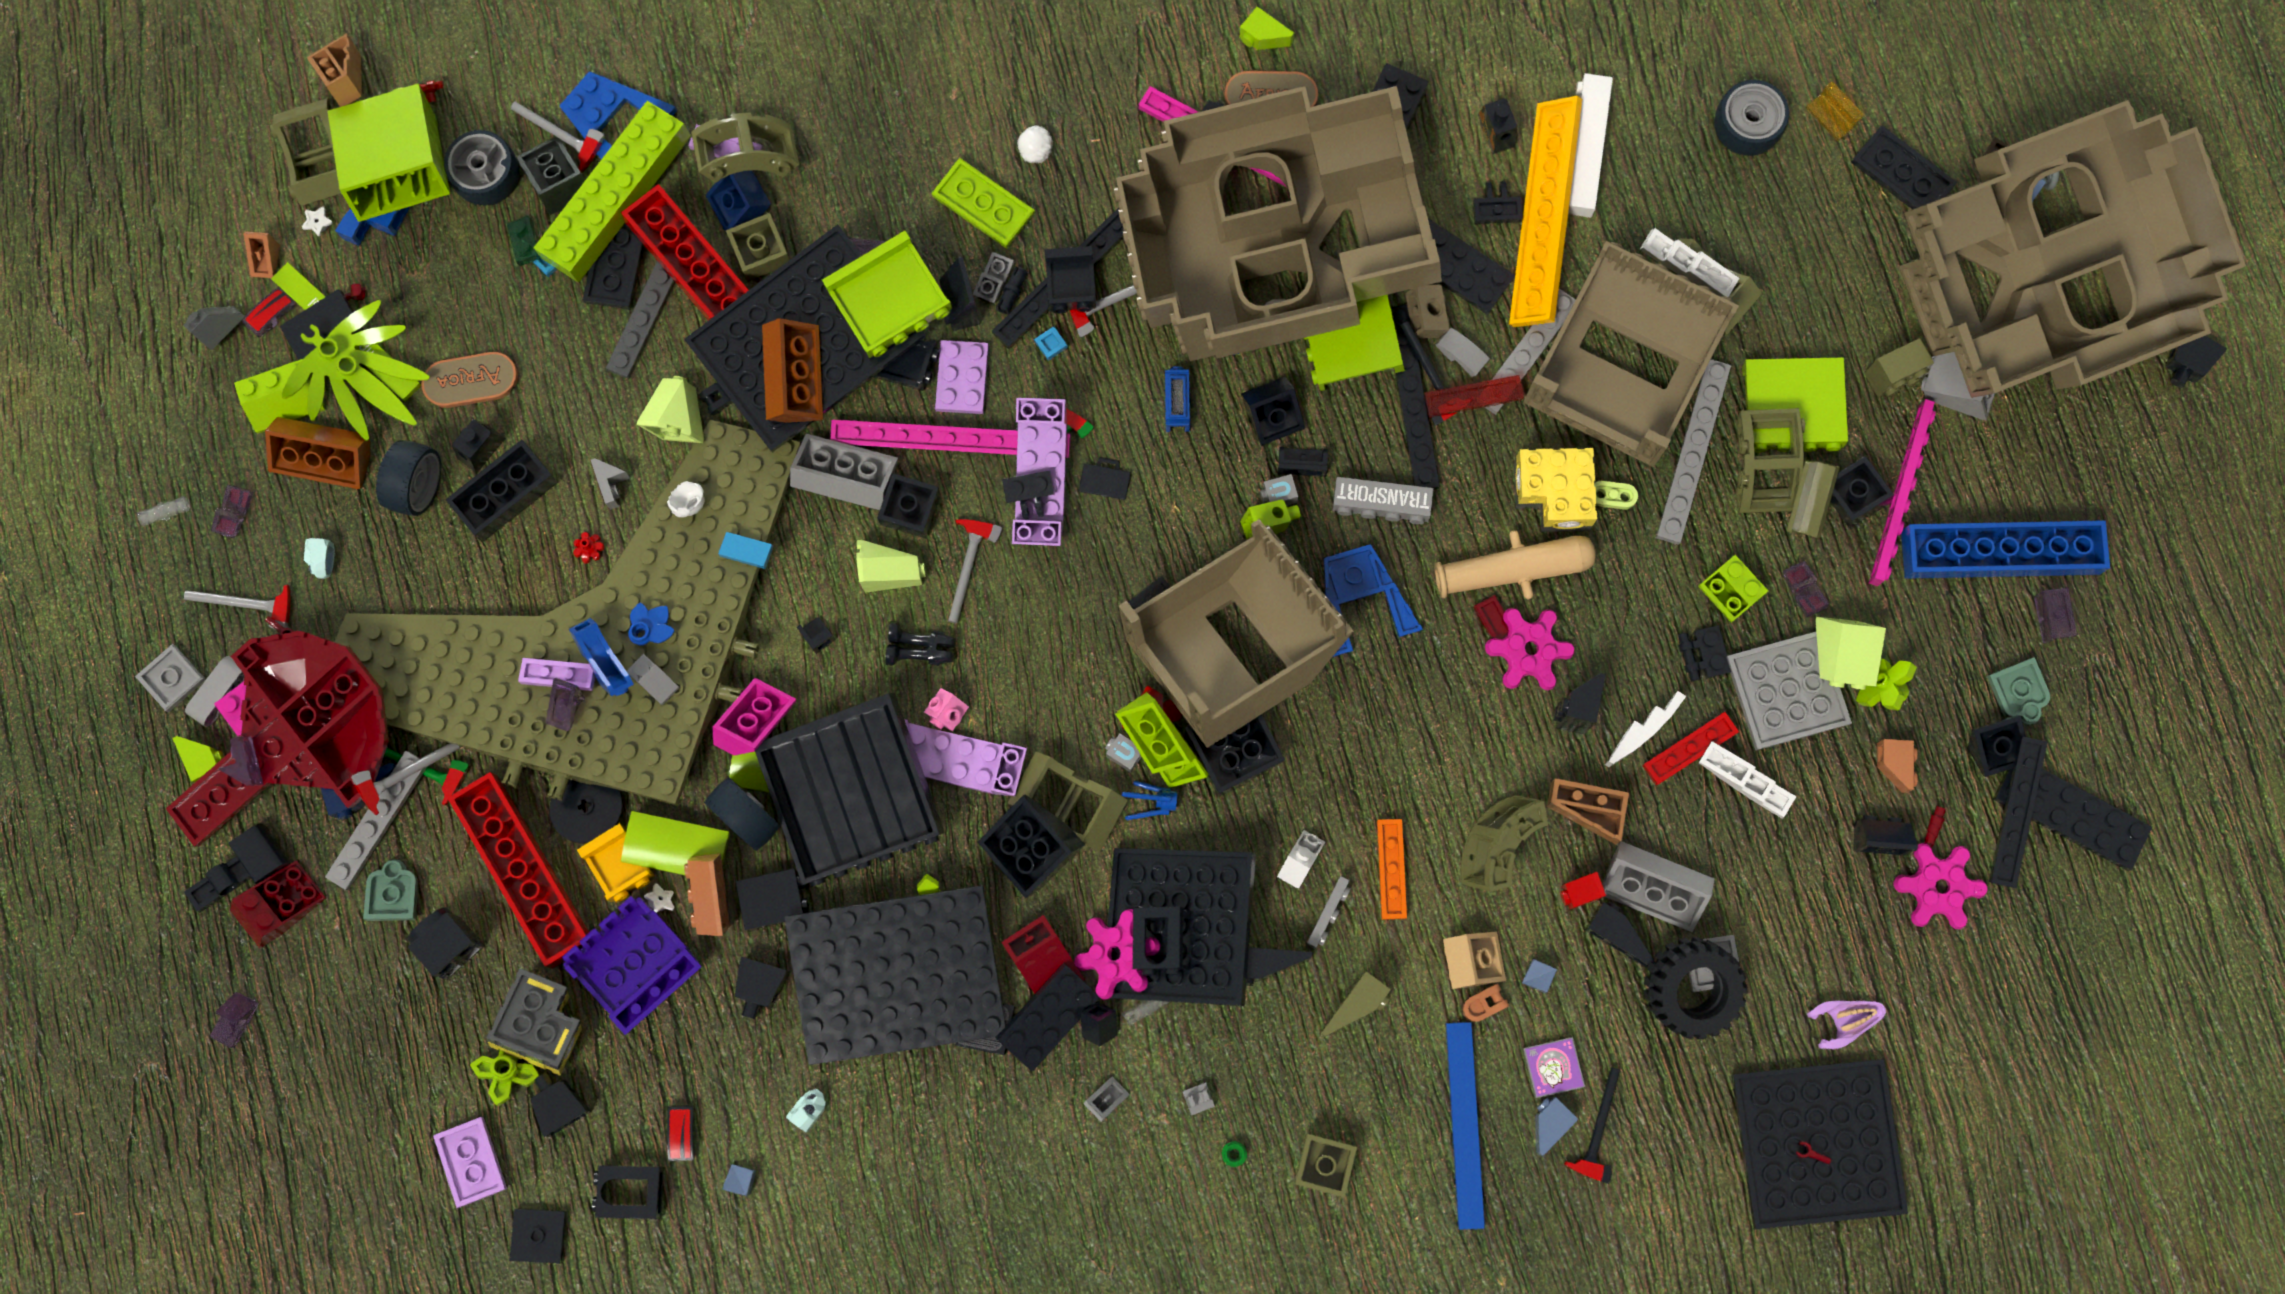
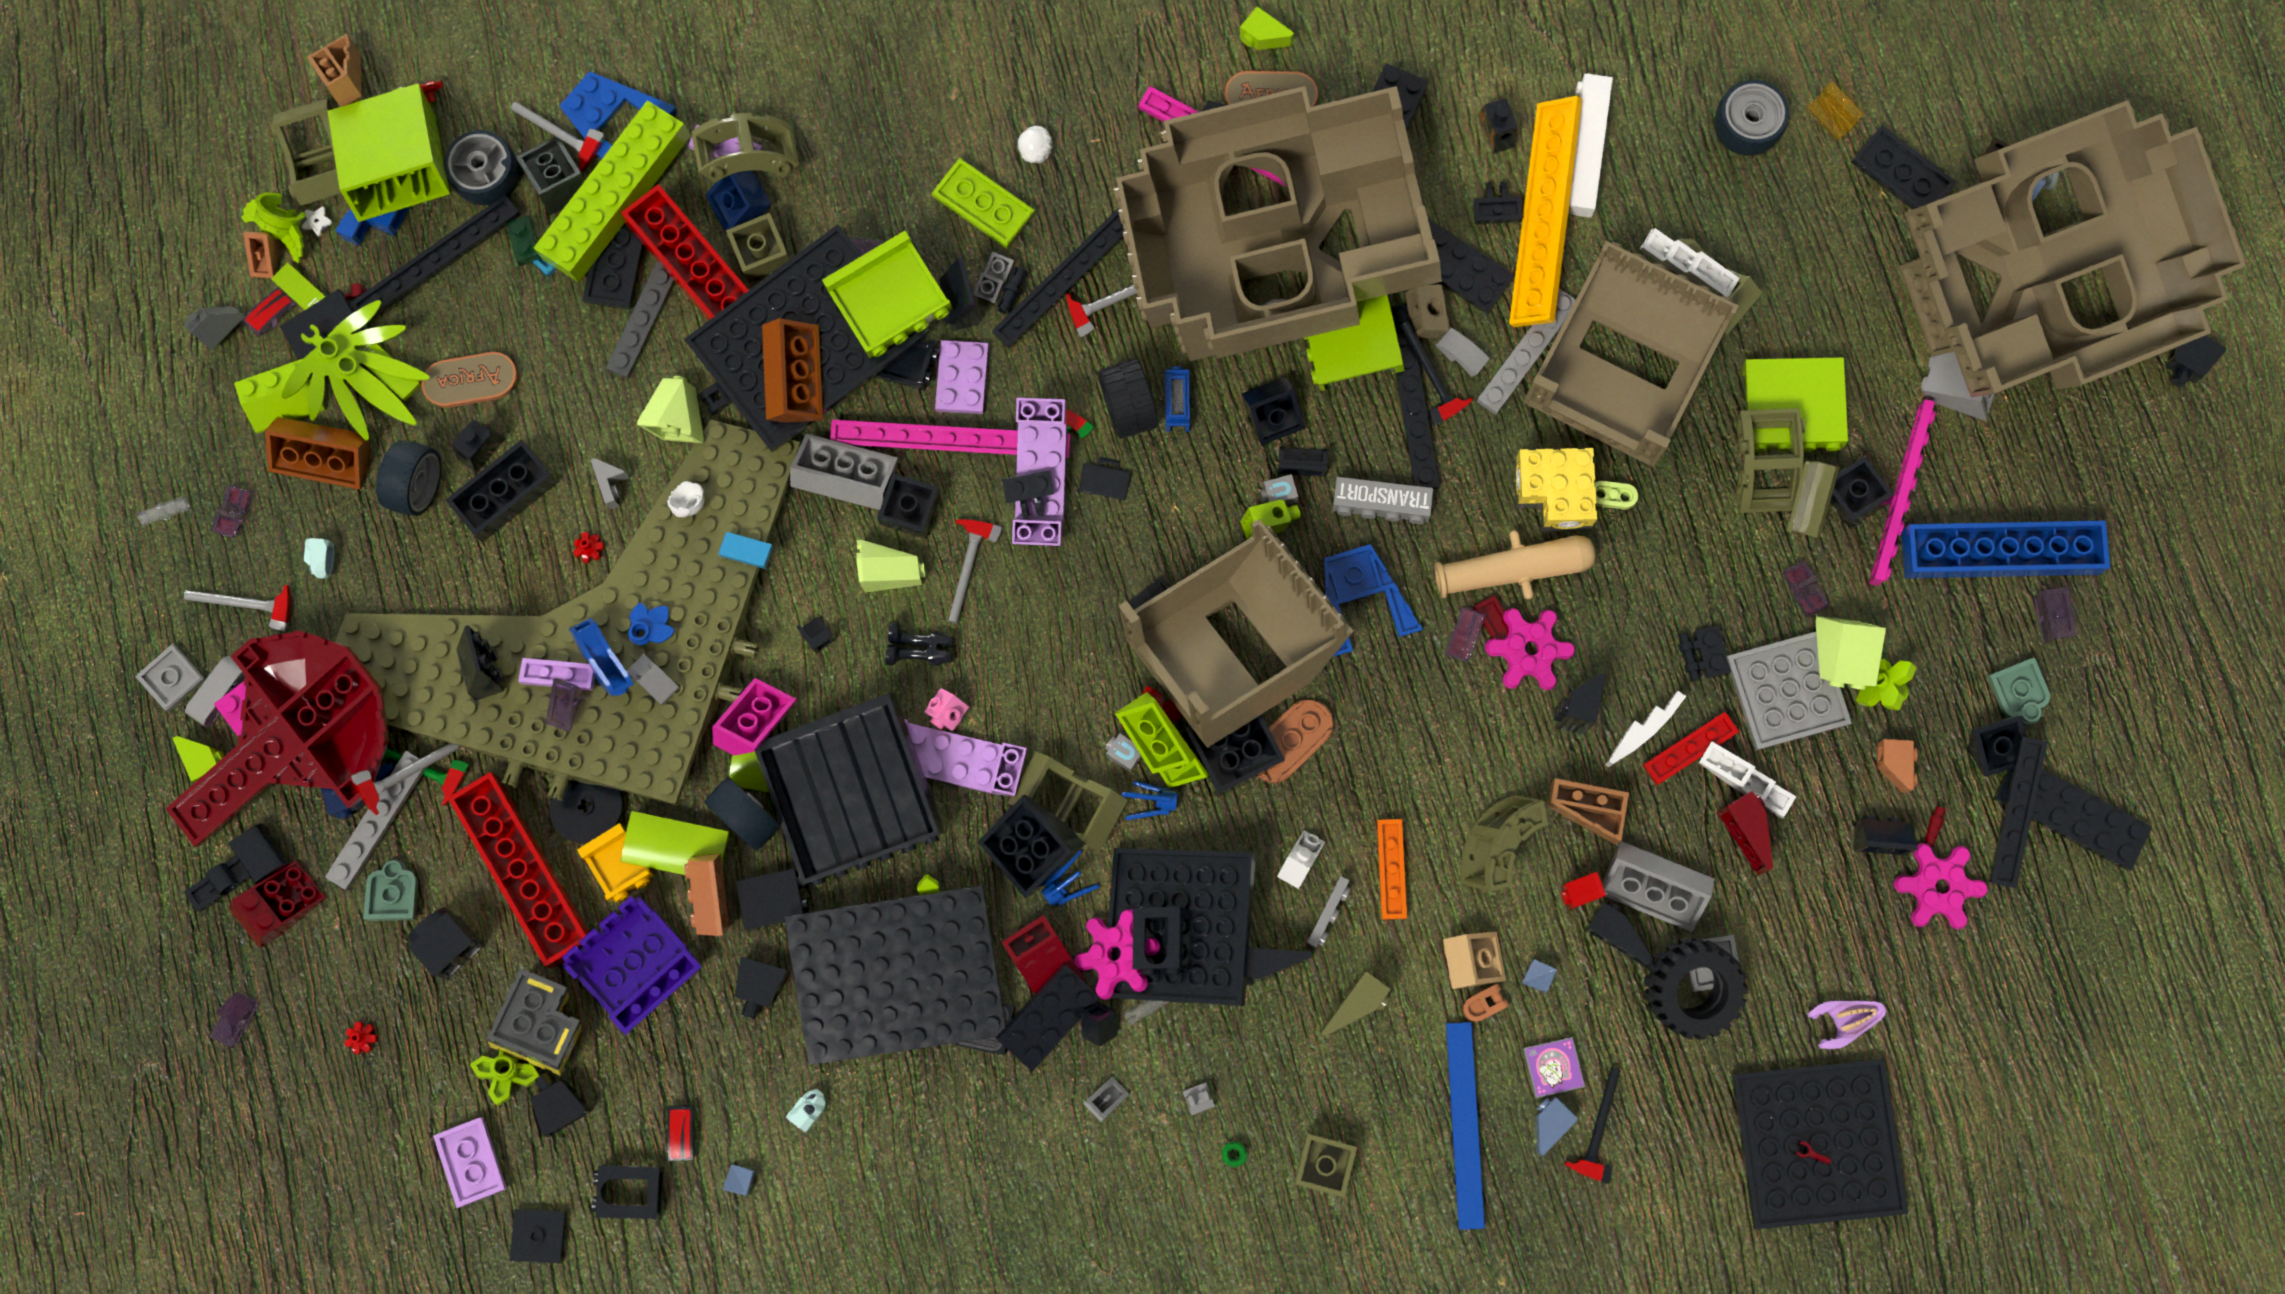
clear purple slope [219,736,263,786] -> none
dark red hand [265,616,294,634] -> none
white plate [644,884,674,912] -> none
dark azure plate [1034,326,1068,361] -> none
black panel [1045,246,1096,314] -> none
clear red tile [1424,375,1524,418] -> none
light grey plate [1656,359,1731,545] -> none
lime slope [1698,555,1768,623] -> none
olive brick [1864,338,1934,398] -> none
none -> lime helmet [241,192,306,263]
none -> red plant [344,1021,378,1055]
none -> black plate [350,195,520,320]
none -> black slope [456,625,505,701]
none -> blue plant [1041,850,1099,907]
none -> black tyre [1098,358,1158,439]
none -> nougat tile [1258,700,1333,783]
none -> clear purple slope [1445,606,1487,662]
none -> dark red slope [1717,791,1773,876]

